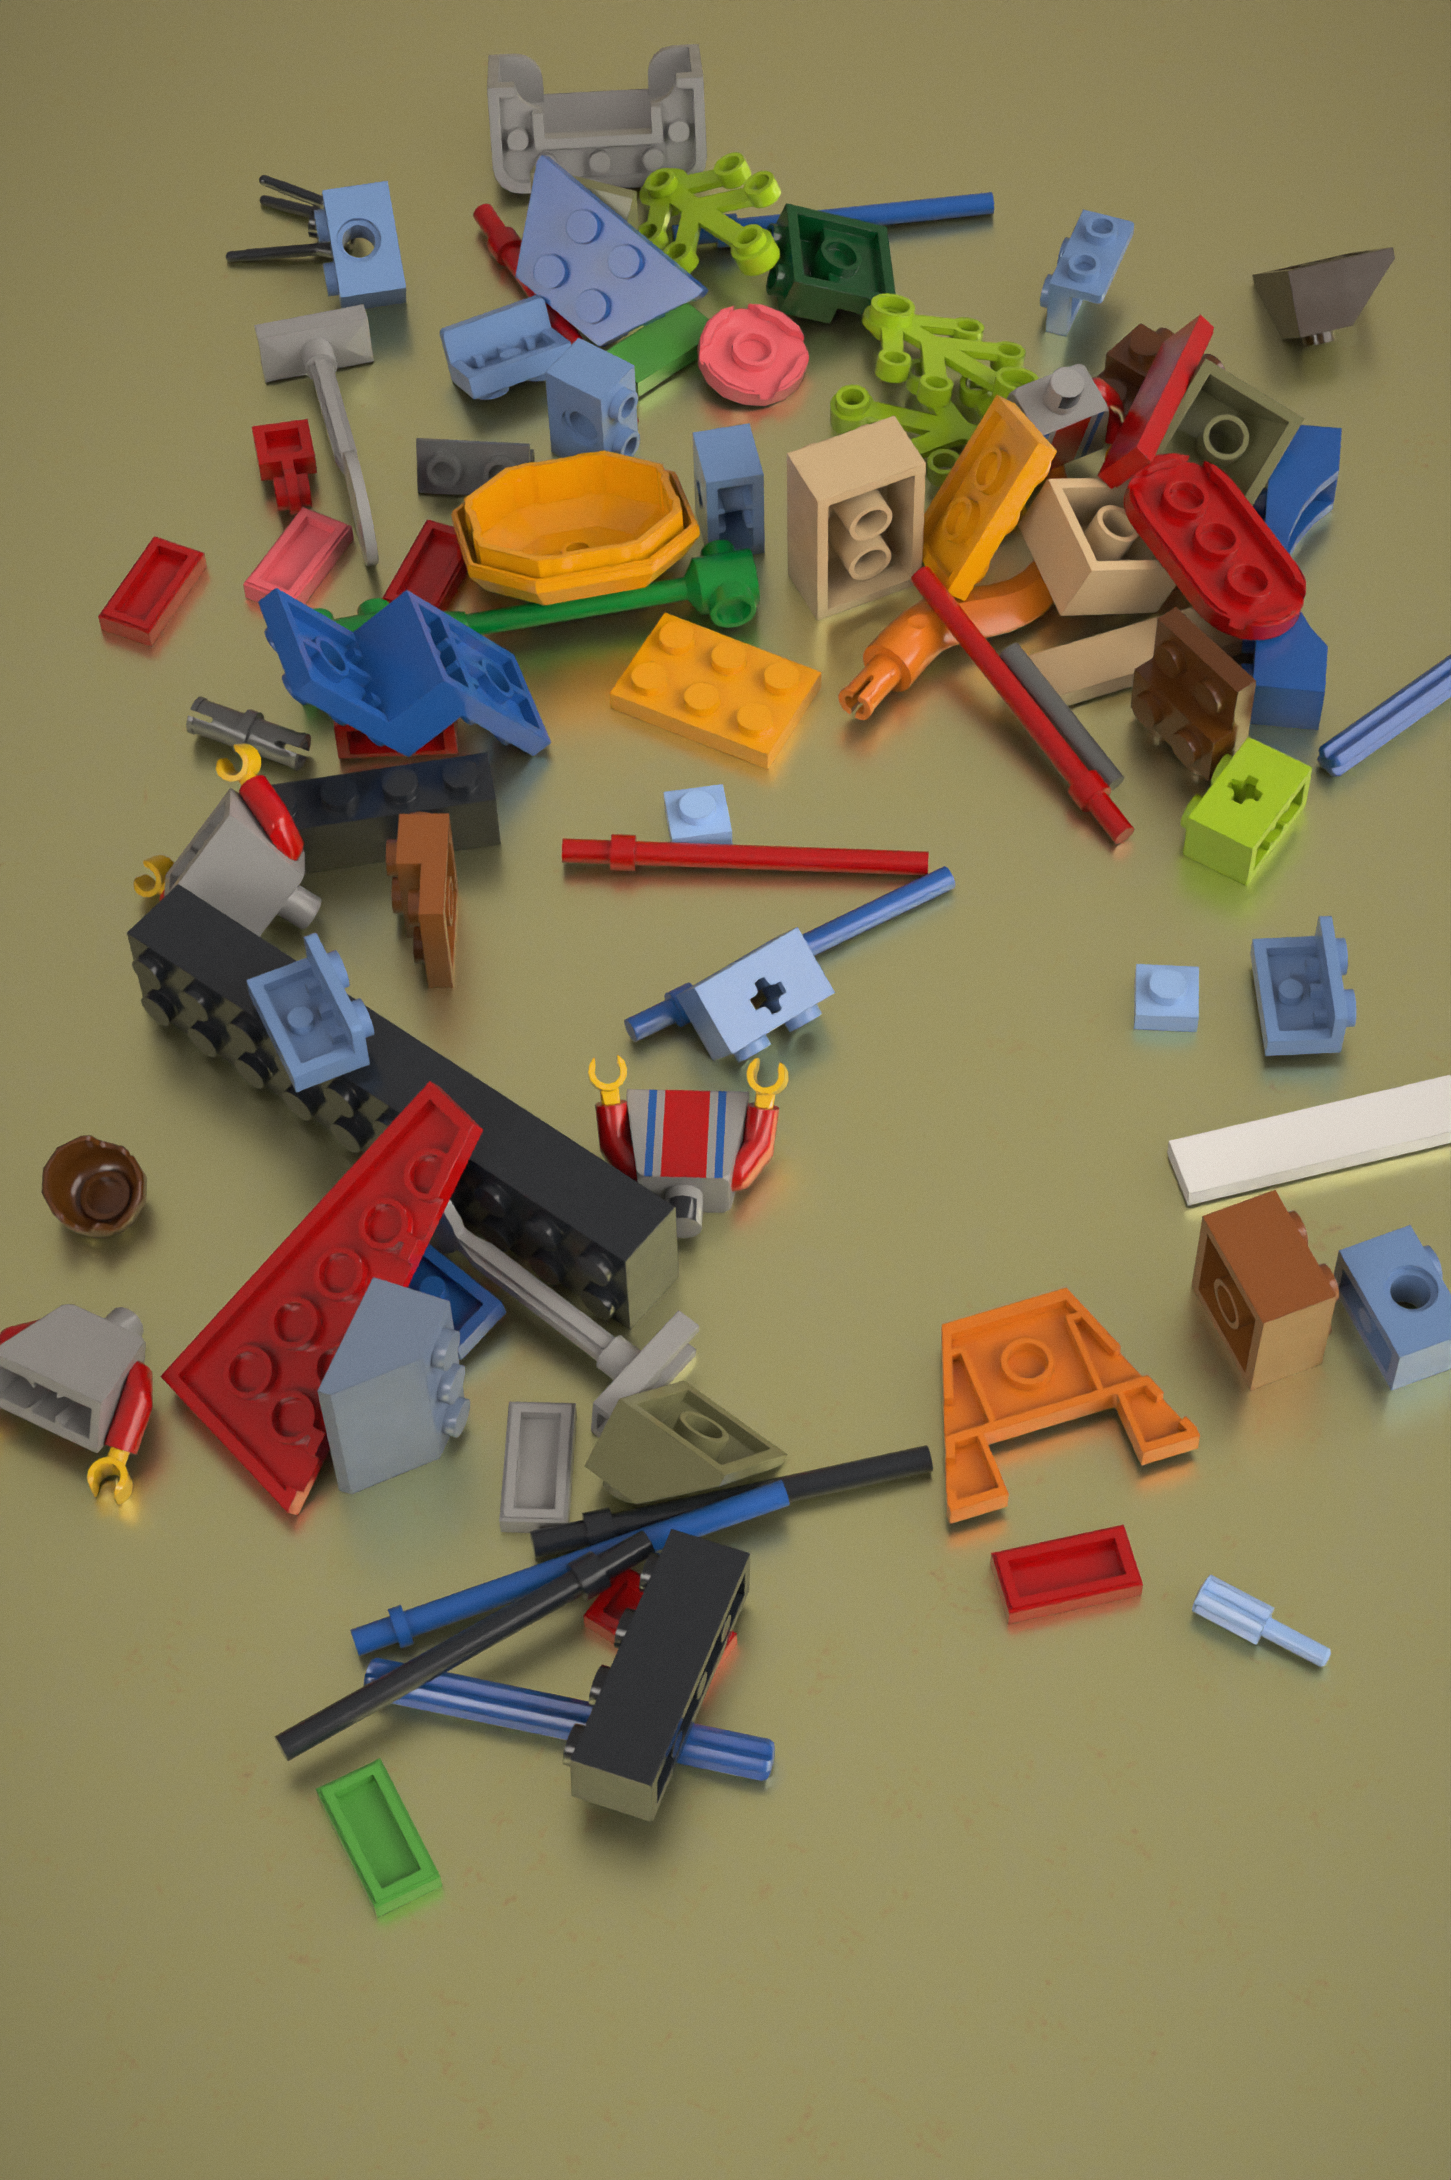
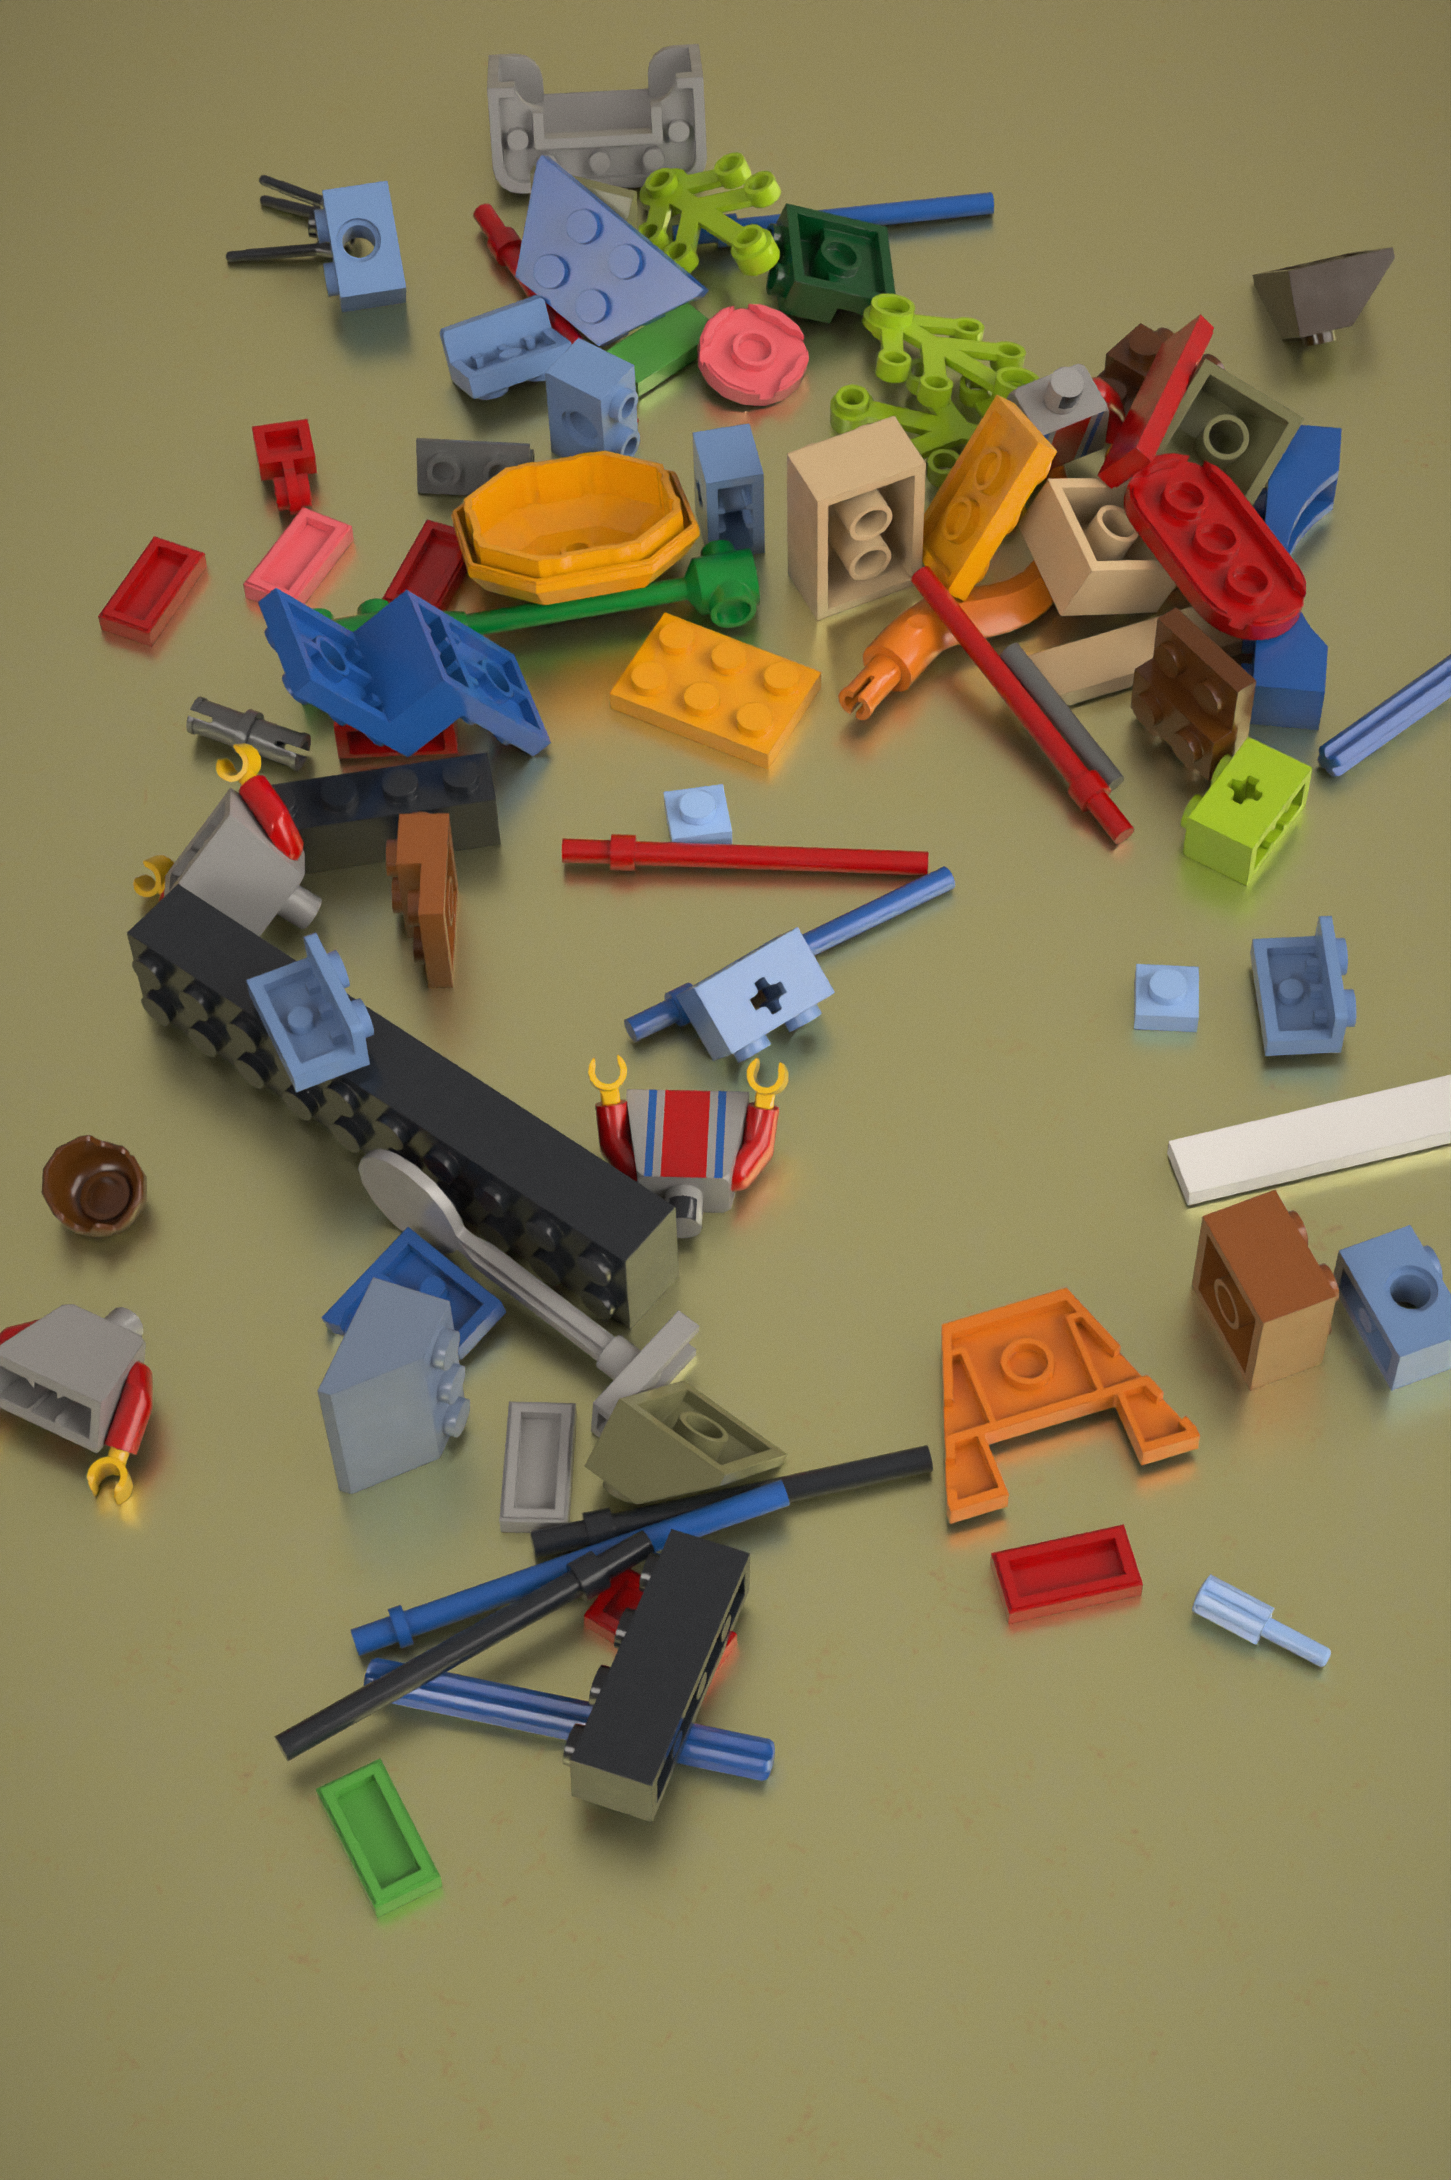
red wing [160,1081,483,1516] -> none
light grey piece [254,304,379,566] -> none
medium blue bracket [1040,209,1134,337] -> none

